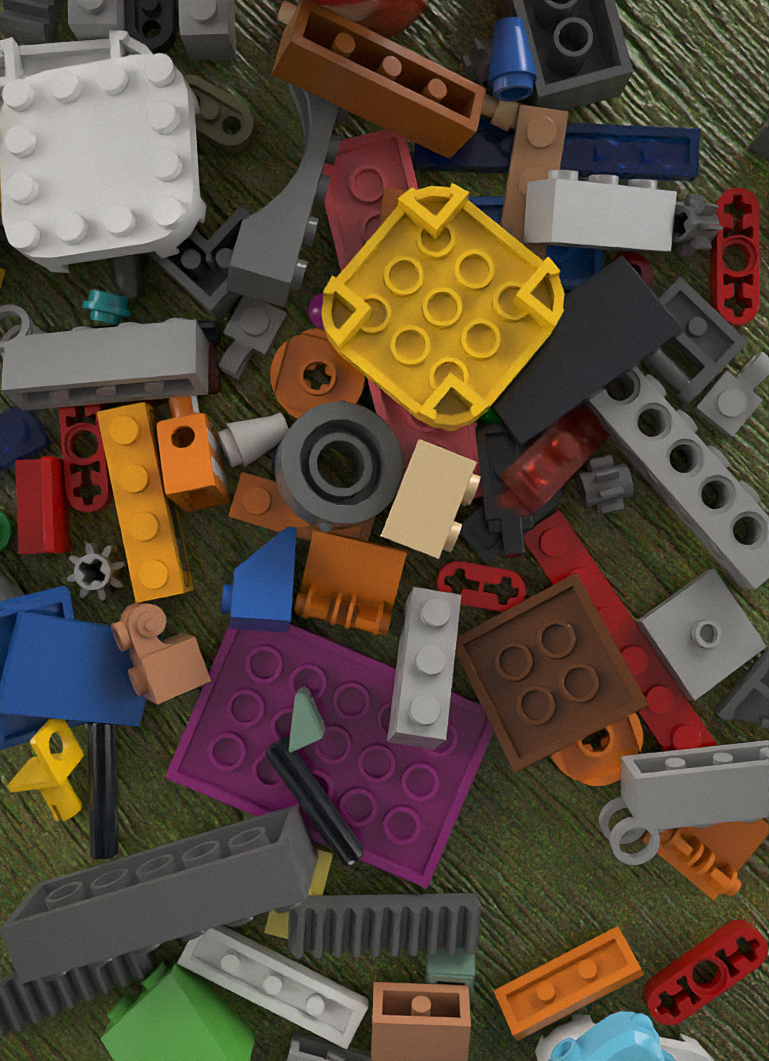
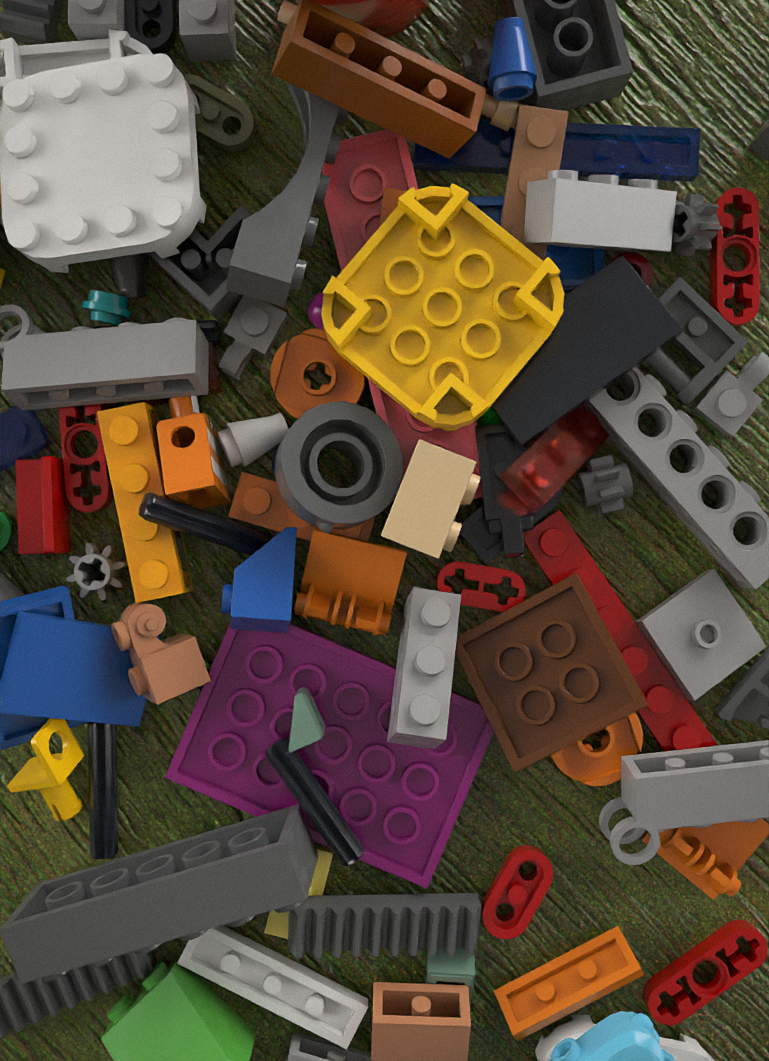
none -> black axle [138,492,272,555]
none -> red plate [481,845,553,939]

